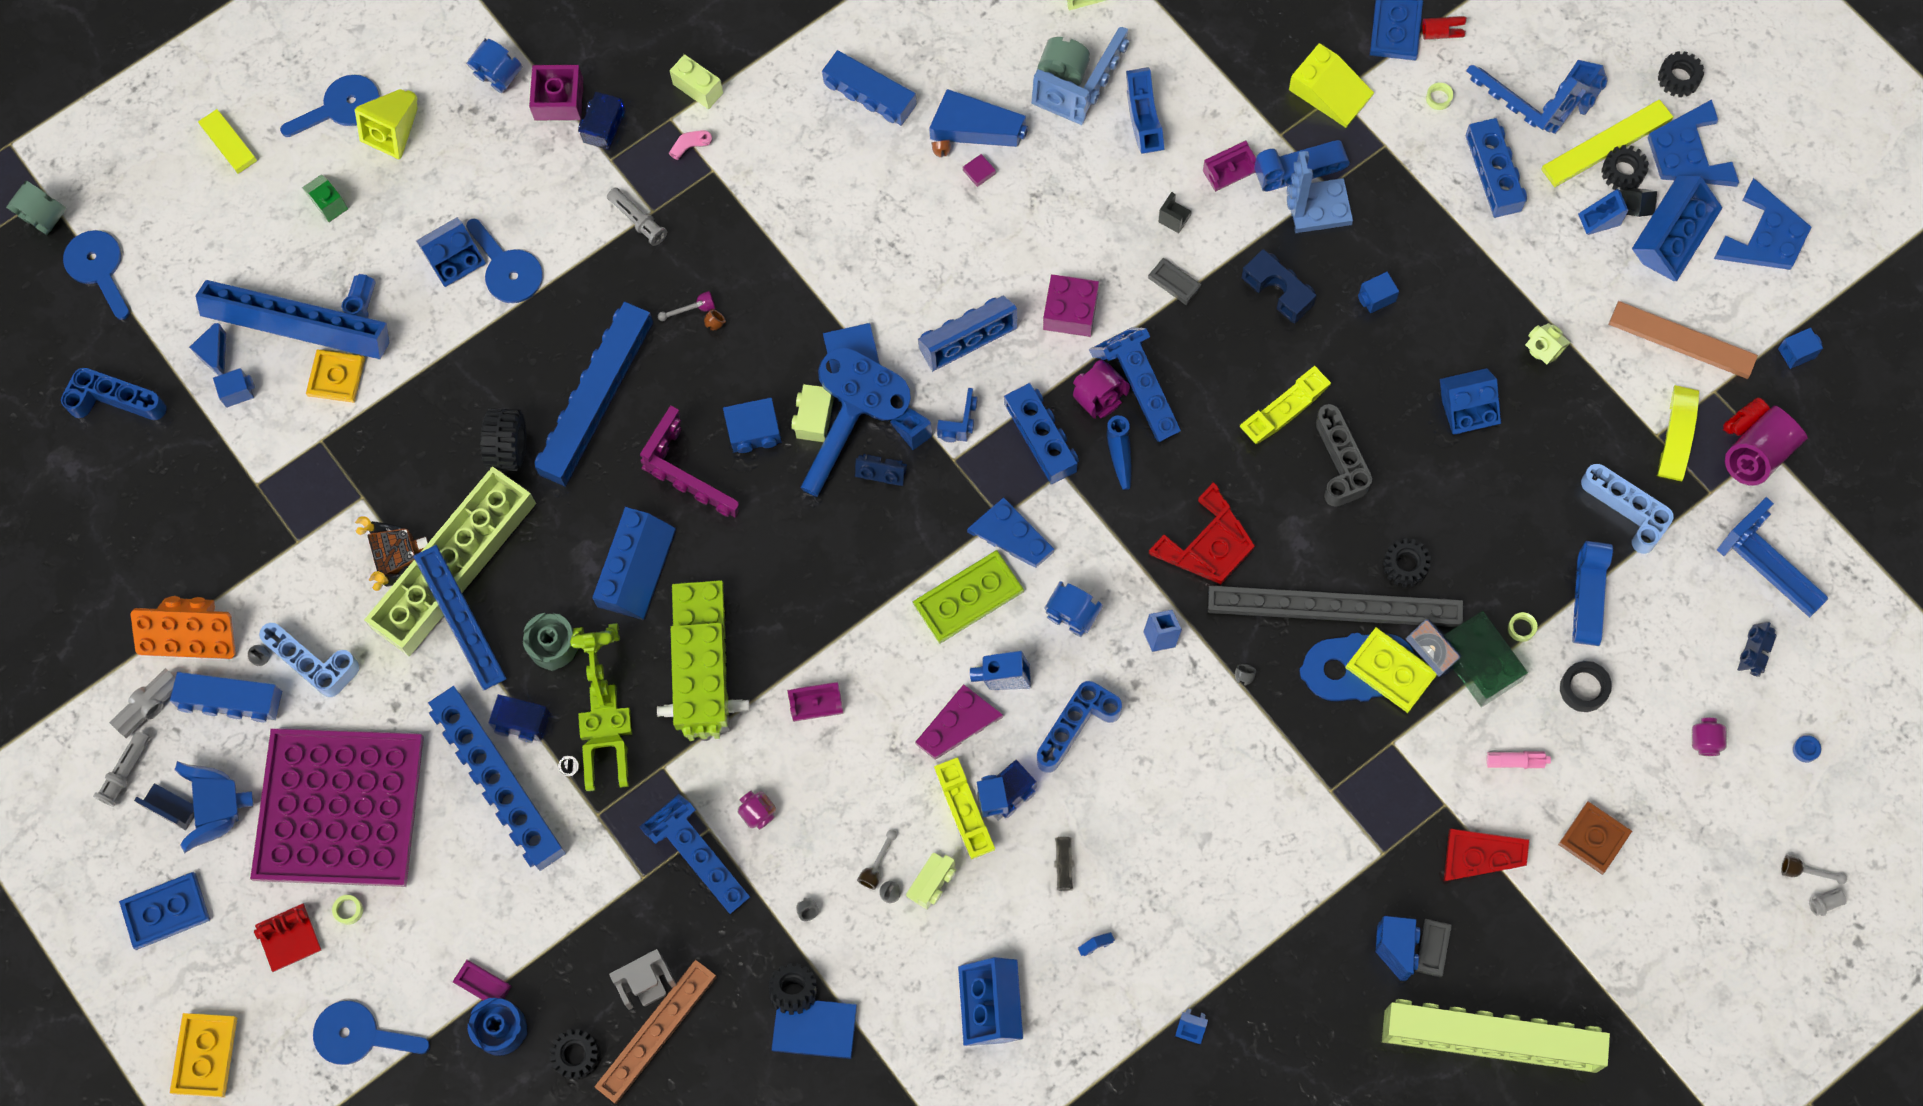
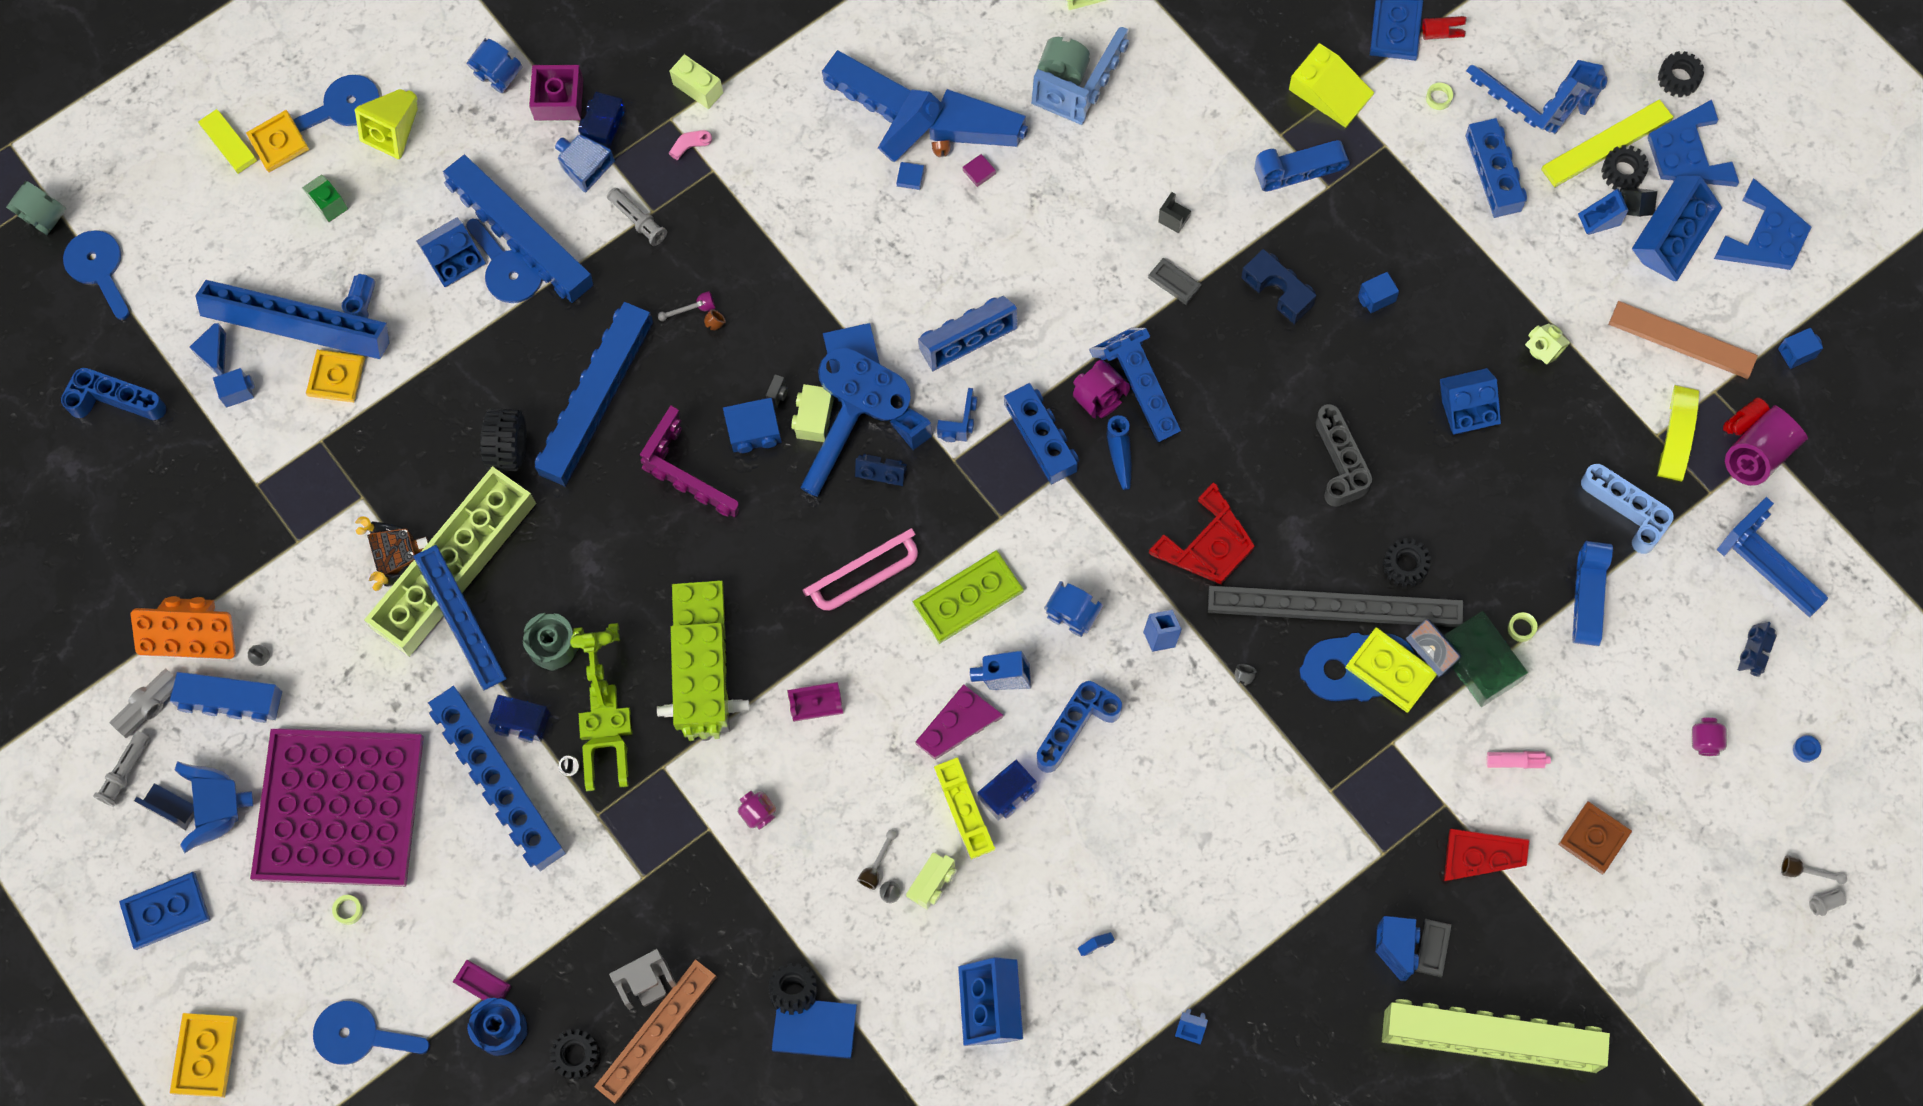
red hinge [254,903,322,972] -> none
light blue beam [259,623,359,697] -> none
blue slope [592,507,676,620] -> none
blue bracket [639,794,750,914] -> none
dark grey hinge [796,898,819,921] -> none
blue wing [967,498,1054,568] -> none
blue brick [977,775,1008,817] -> none
magenta brick [1043,274,1099,337] -> none
clear smoke pin [1054,837,1075,891] -> none
blue arch [1126,67,1165,154] -> none
magenta hinge [1203,140,1256,192] -> none
neon yellow slope [1240,366,1331,444] -> none
medium blue bracket [1287,151,1353,233] -> none
black tyre [1560,661,1612,712] -> none
none -> yellow tile [246,110,310,173]
none -> blue brick [443,154,593,303]
none -> torso [555,135,615,193]
none -> dark grey plate [766,375,788,408]
none -> bright pink piece [802,528,918,611]
none -> blue slope [878,89,944,162]
none -> blue tile [896,162,924,190]

